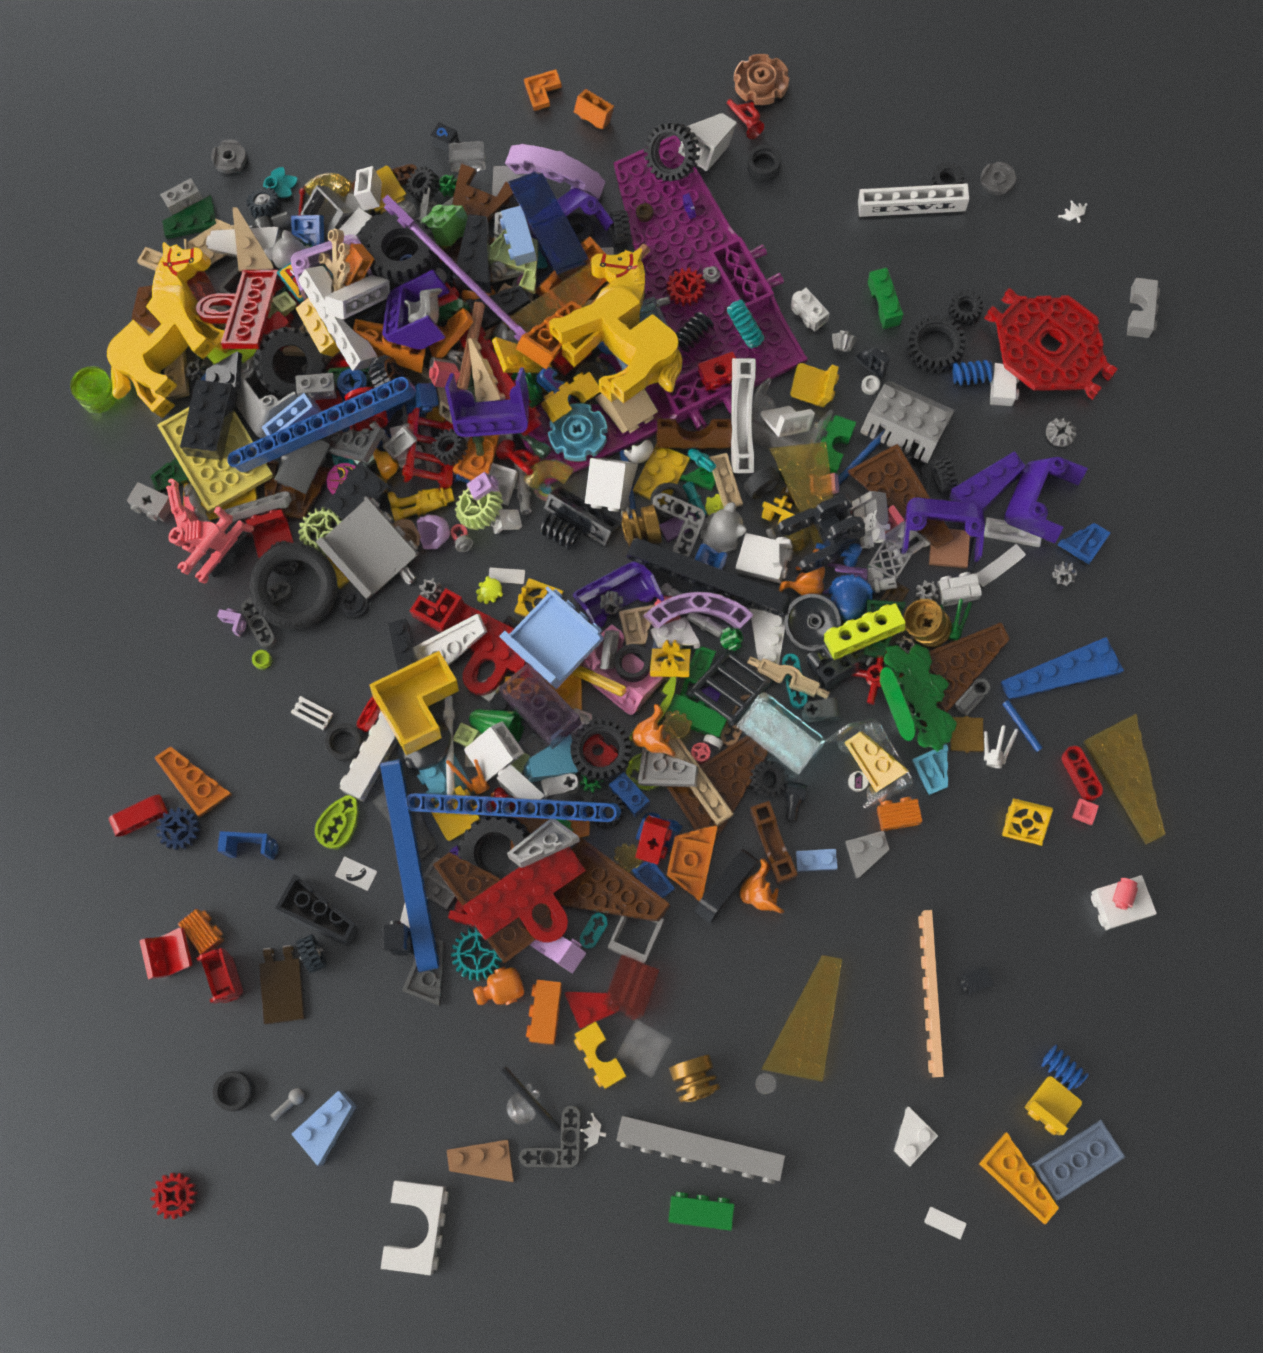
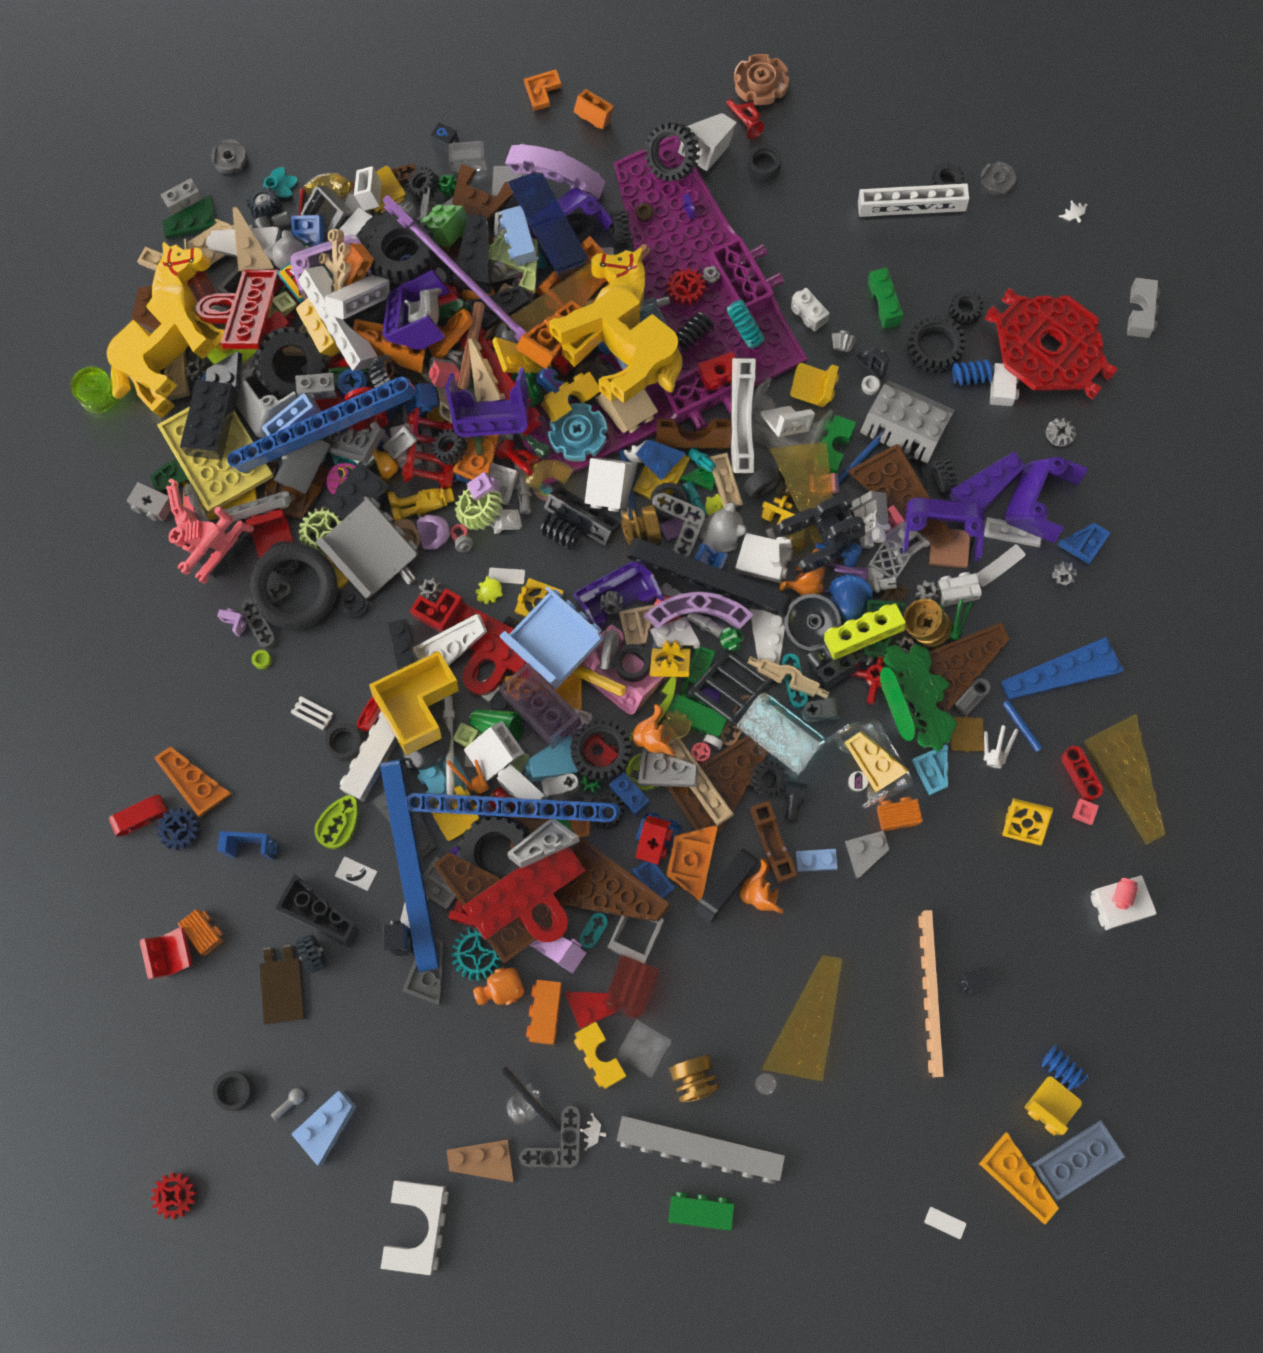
red piece [197,948,243,1004] -> none
clear yellow piece [614,843,642,873] -> none
white wing [894,1107,938,1166] -> none
none -> blue wing [634,440,685,480]

